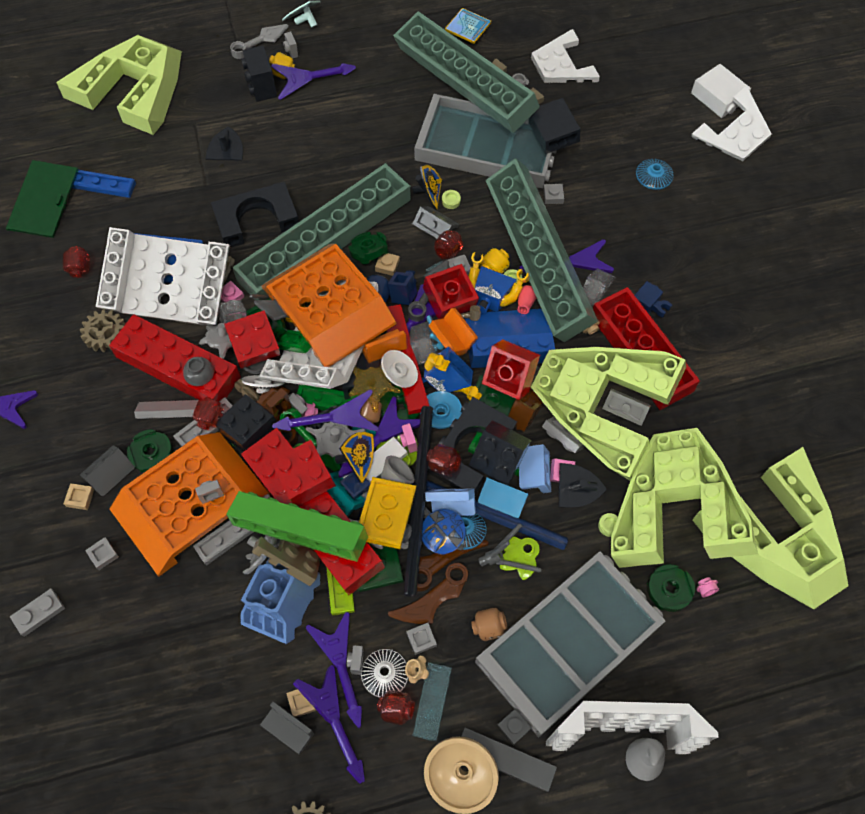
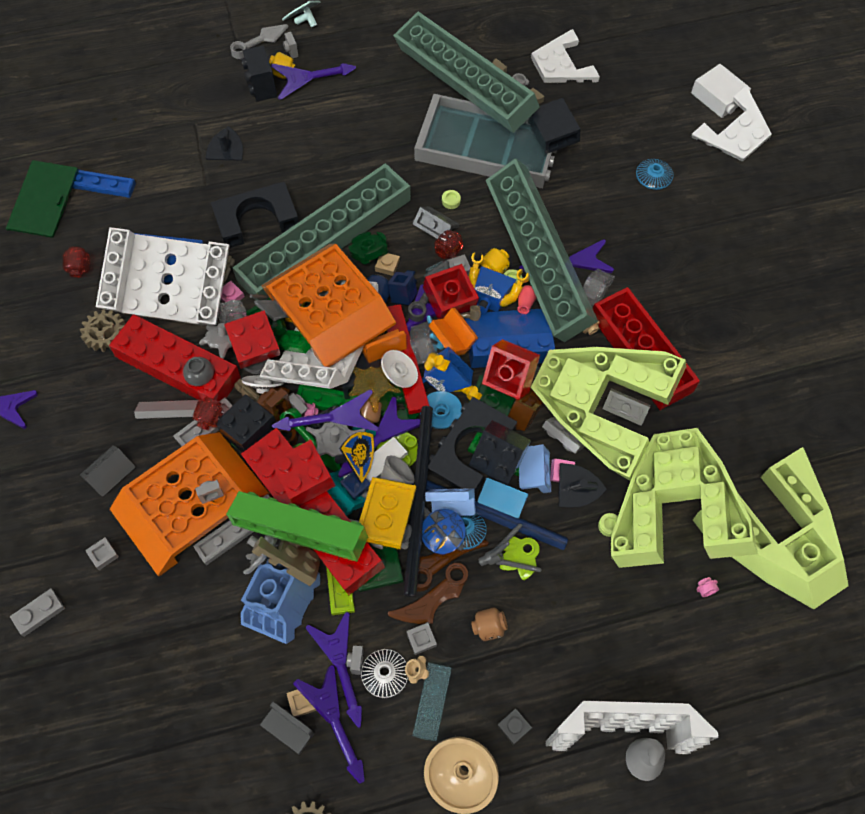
yellowish green piece [56,35,182,135] -> none
tan plate [64,483,94,510] -> none
dark green plate [127,430,173,473] -> none
clear red head [377,690,415,725] -> none
bright pink plate [400,423,417,453] -> none
shield [412,165,442,210] -> none
clear red head [427,444,461,476] -> none
piece [445,8,491,44] -> none
dark grey tile [461,728,557,792] -> none
clear light blue window [475,552,665,738] -> none
light grey plate [543,184,564,204] -> none
dark blue brick [634,281,672,318] -> none
dark green plate [647,565,695,612] -> none

